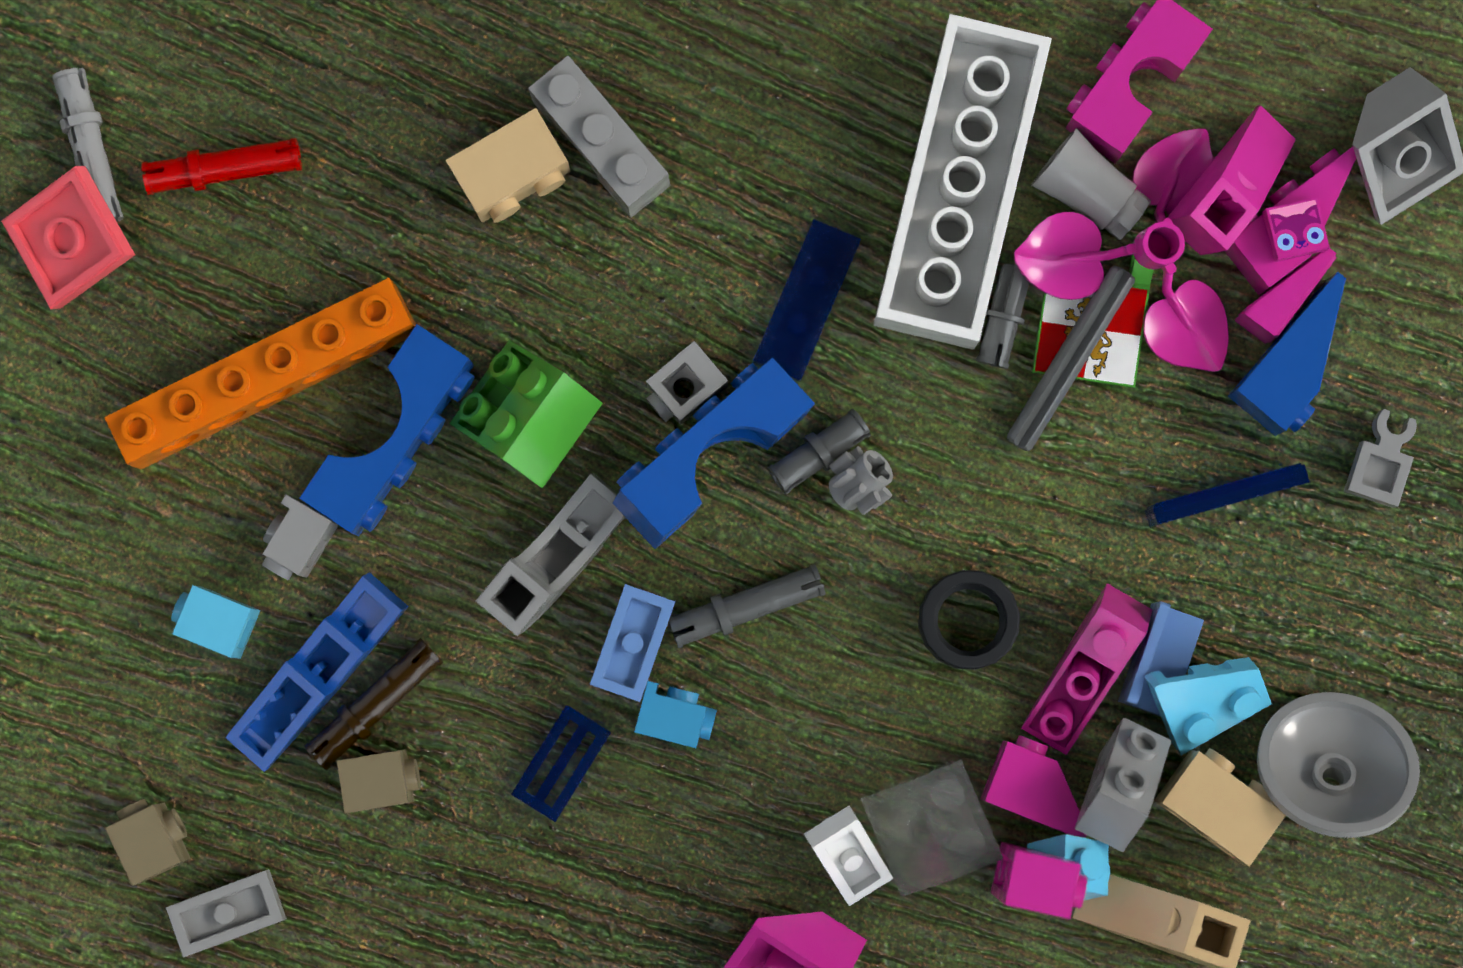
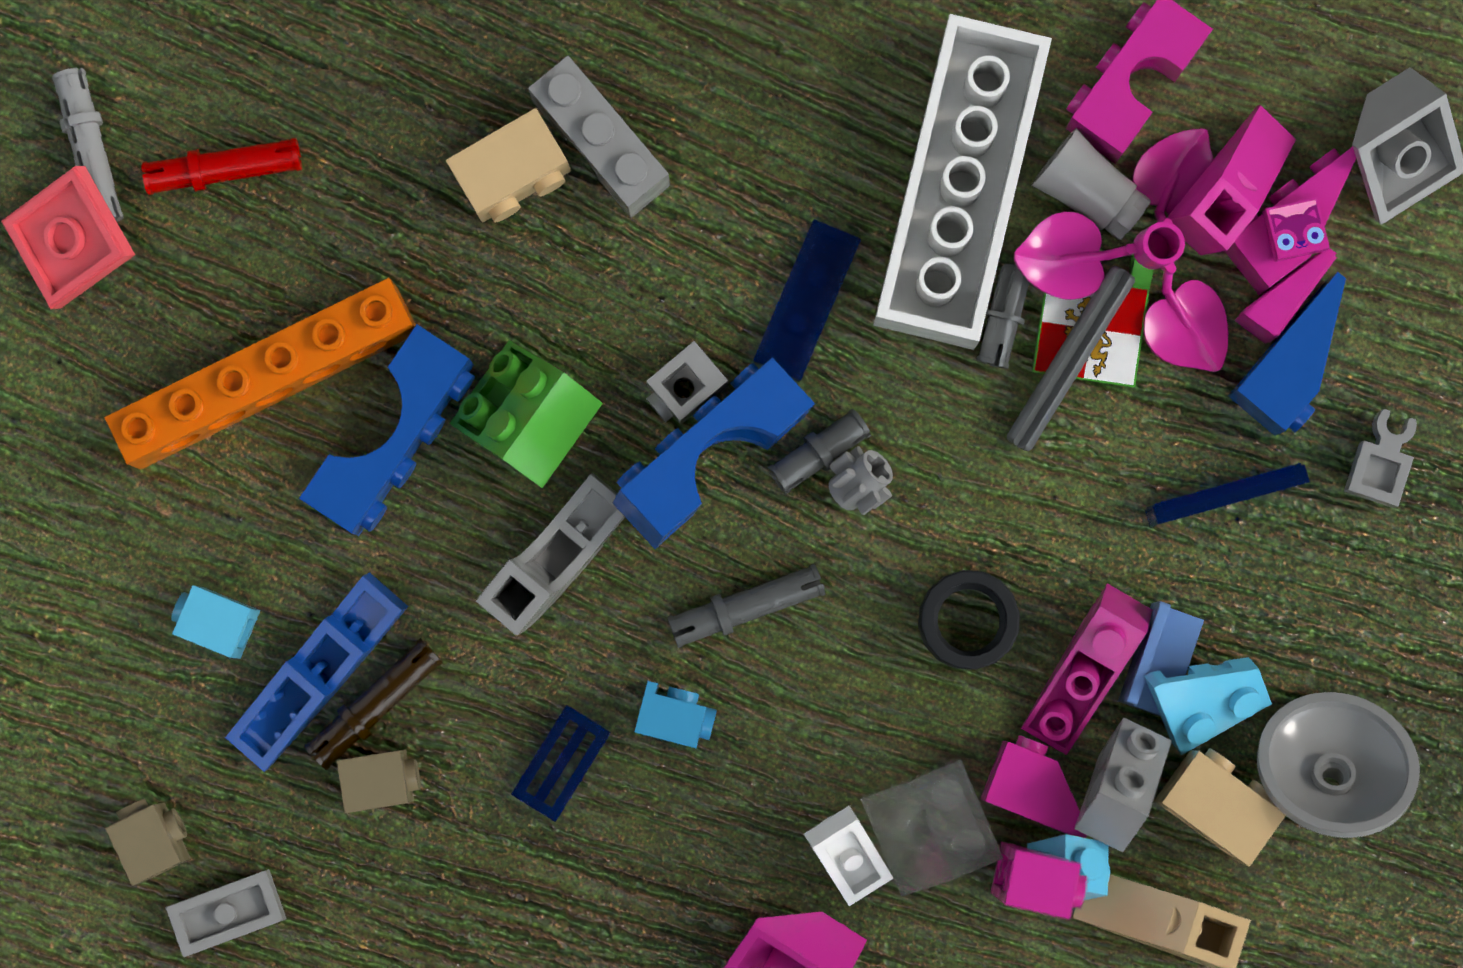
light grey brick [261,494,339,580] -> none
medium blue panel [590,584,675,702] -> none

